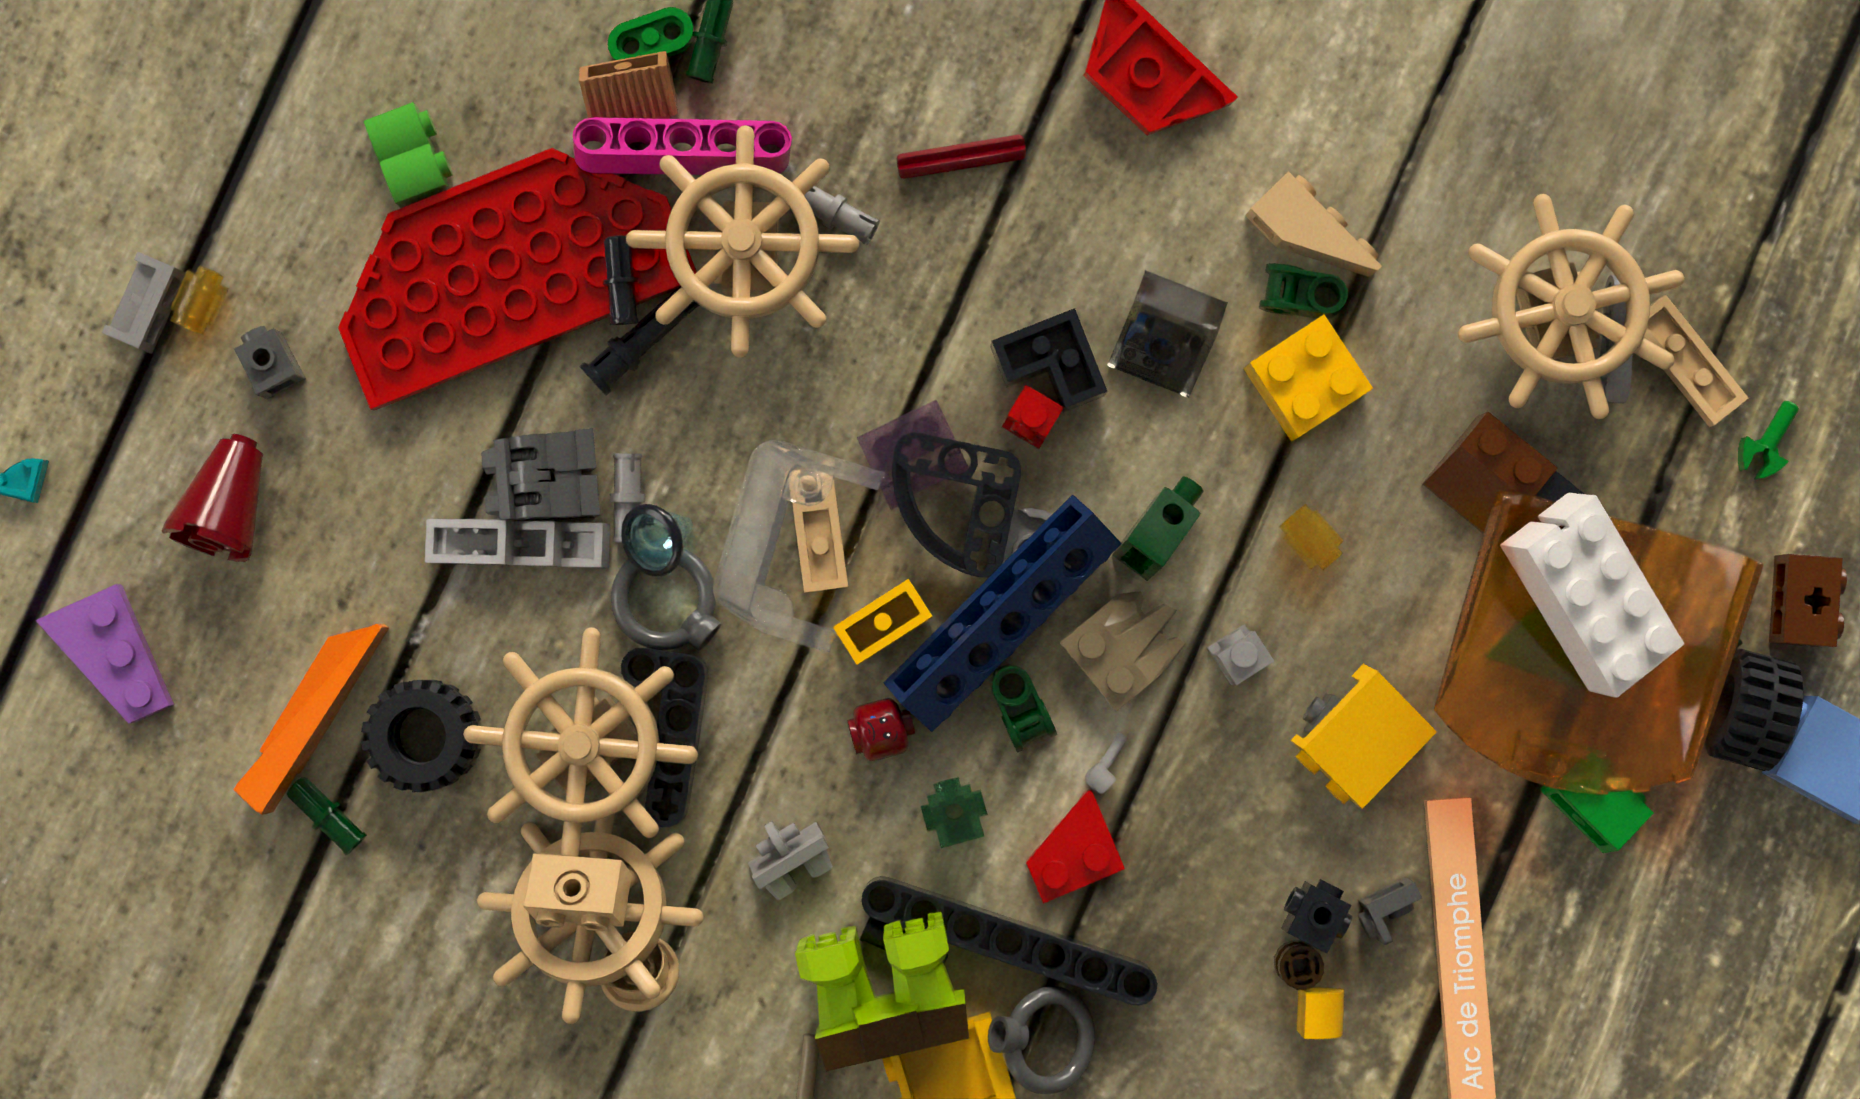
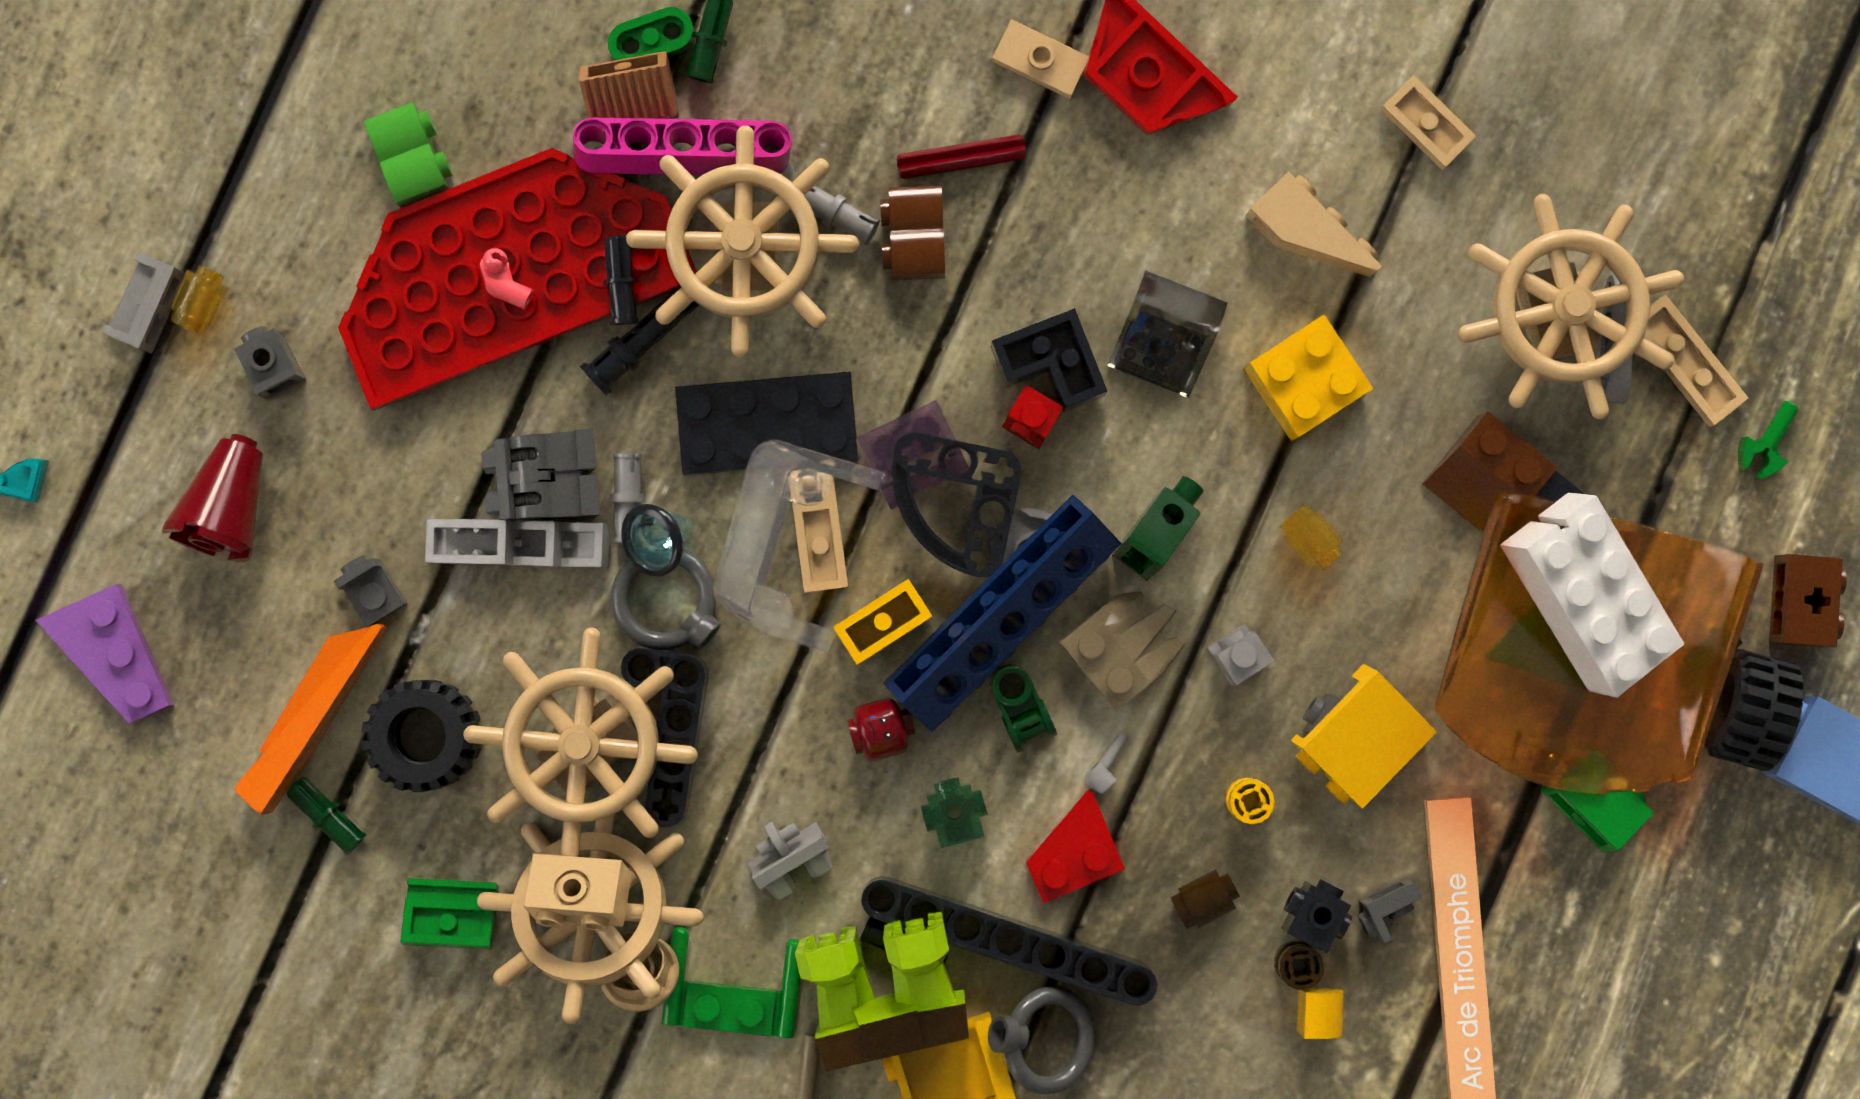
dark green piece [1259,263,1348,319] -> none
none -> dark grey bracket [334,556,407,627]
none -> green plate [400,878,499,950]
none -> coral arm [480,248,534,310]
none -> green plate [661,927,800,1038]
none -> black plate [675,371,858,475]
none -> reddish brown brick [880,186,945,281]
none -> tan plate [992,19,1089,99]
none -> dark brown brick [1170,869,1240,929]
none -> yellow wheel [1225,777,1275,824]
none -> tan plate [1380,75,1476,170]

